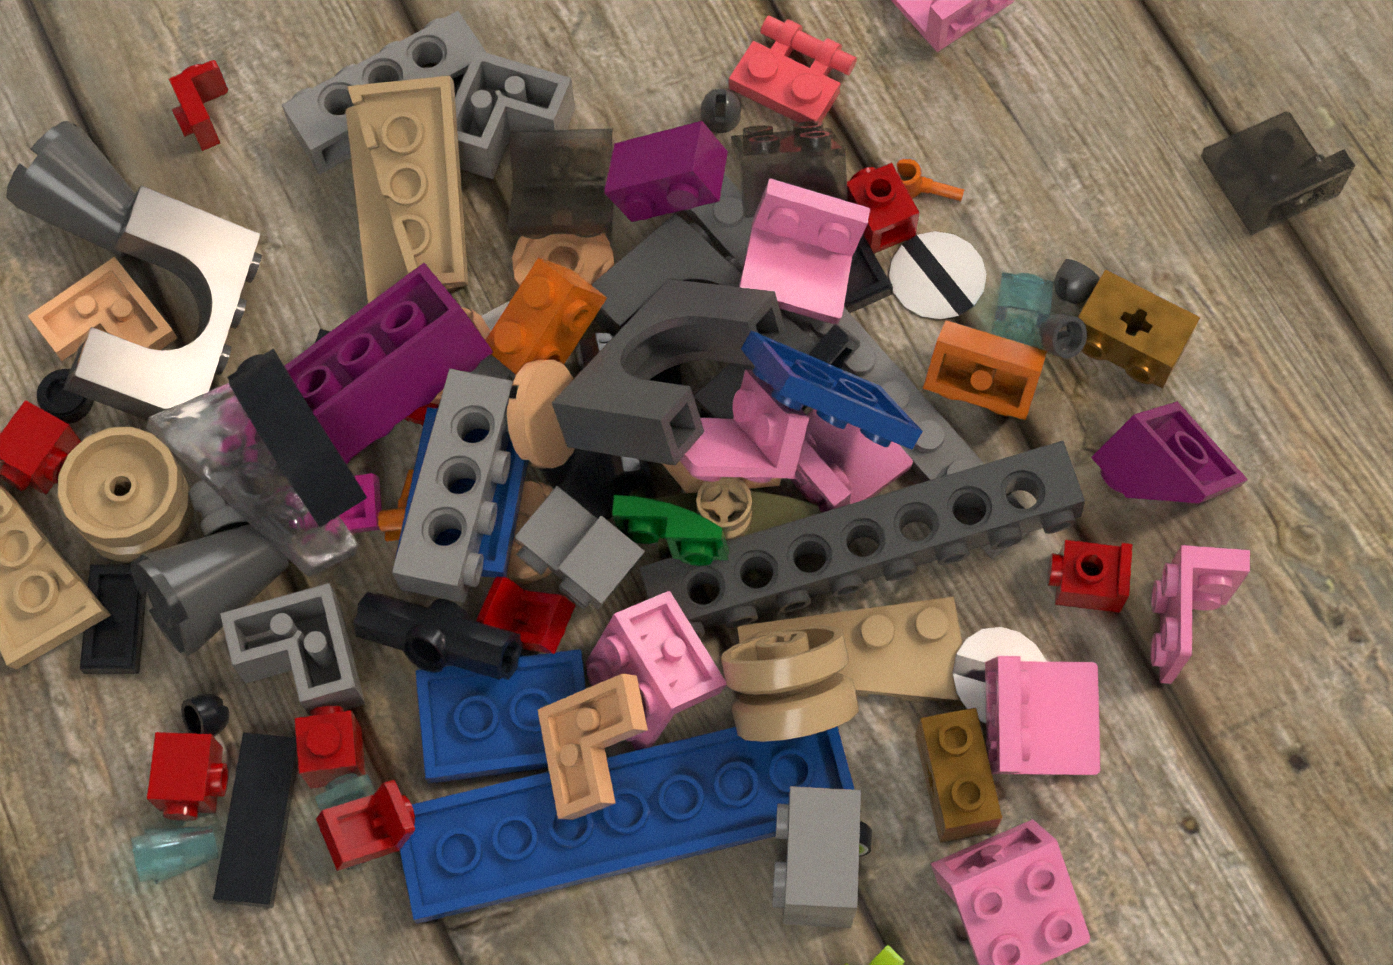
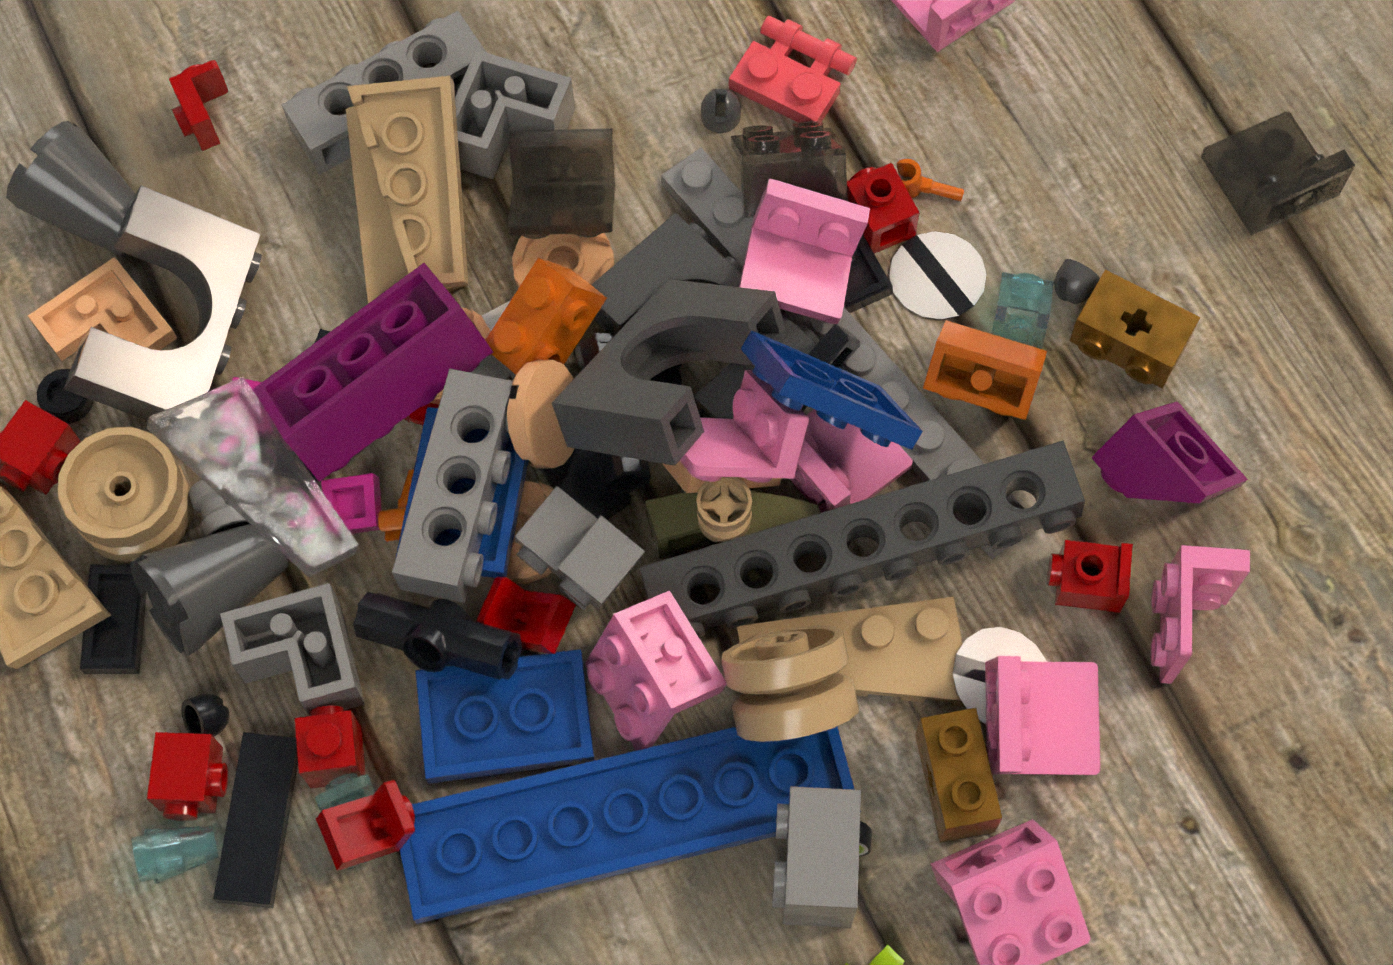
black arch [227,348,367,527] -> none
light nougat plate [537,674,648,820] -> none
magenta brick [604,121,728,222] -> none
green slope [612,495,729,566] -> none
dark grey hinge [1039,314,1087,358] -> none

